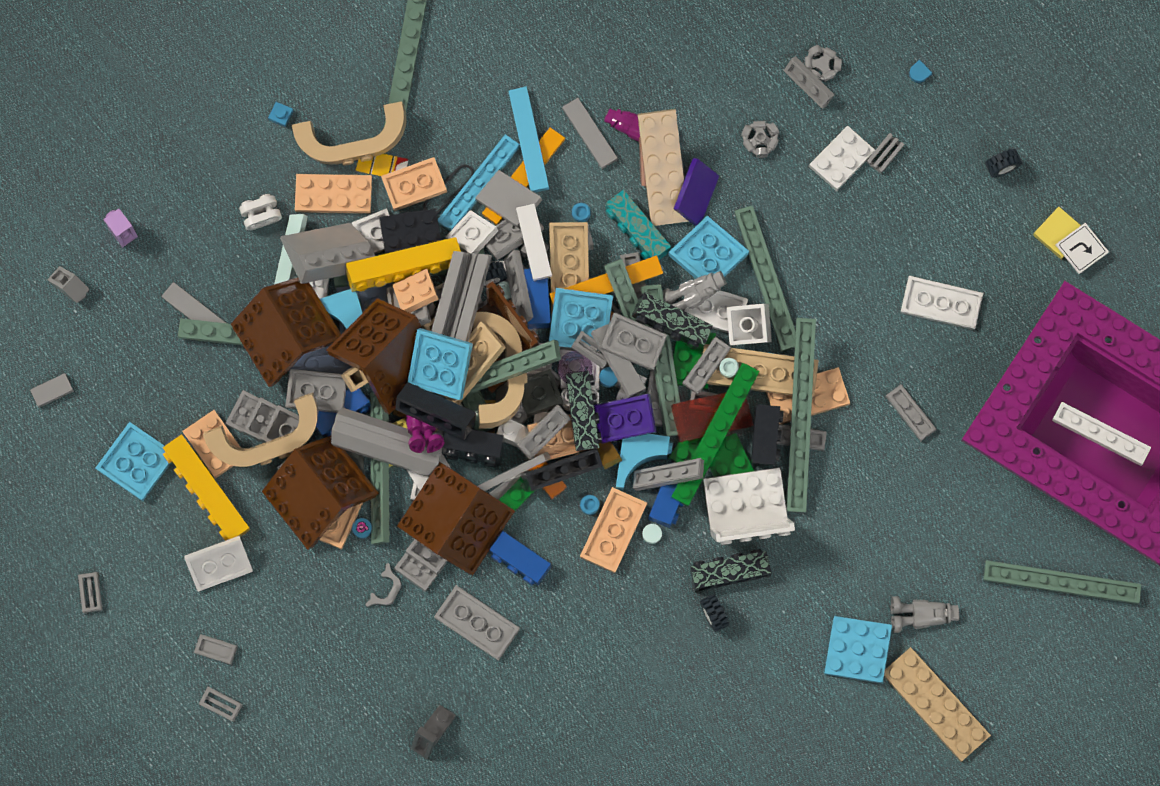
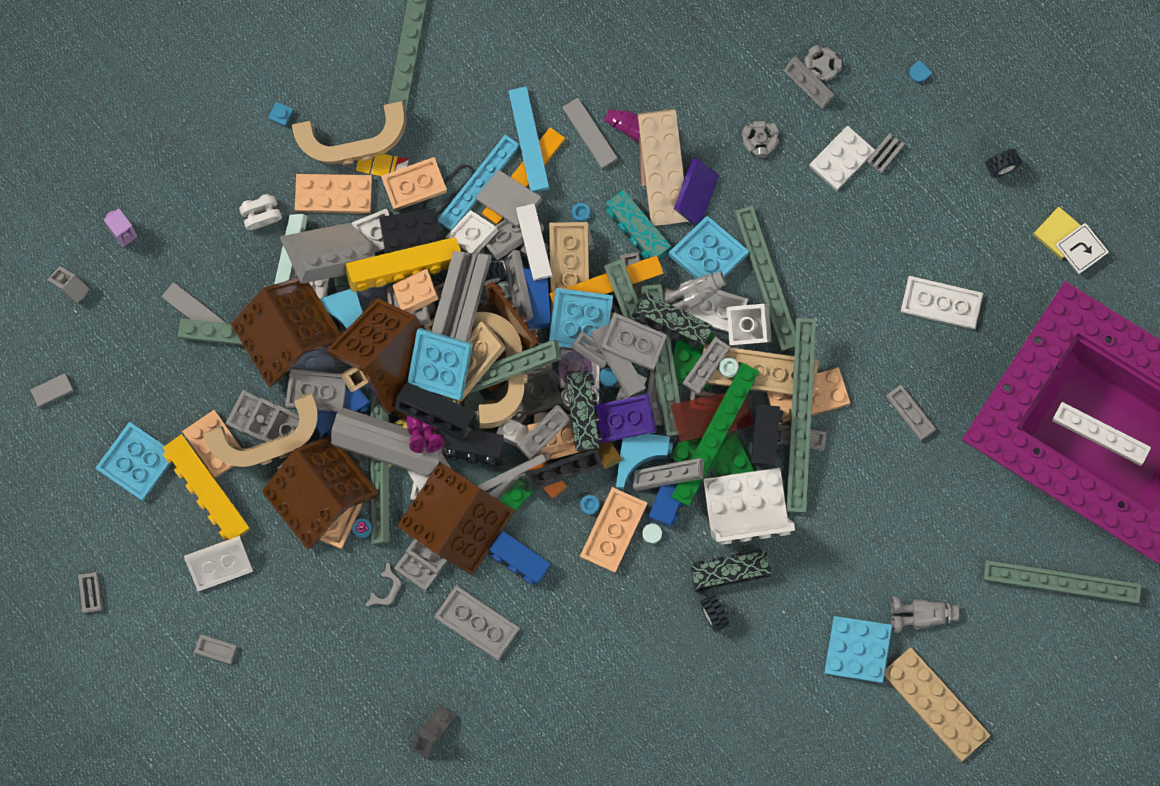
light grey tile [199,687,243,722] -> none

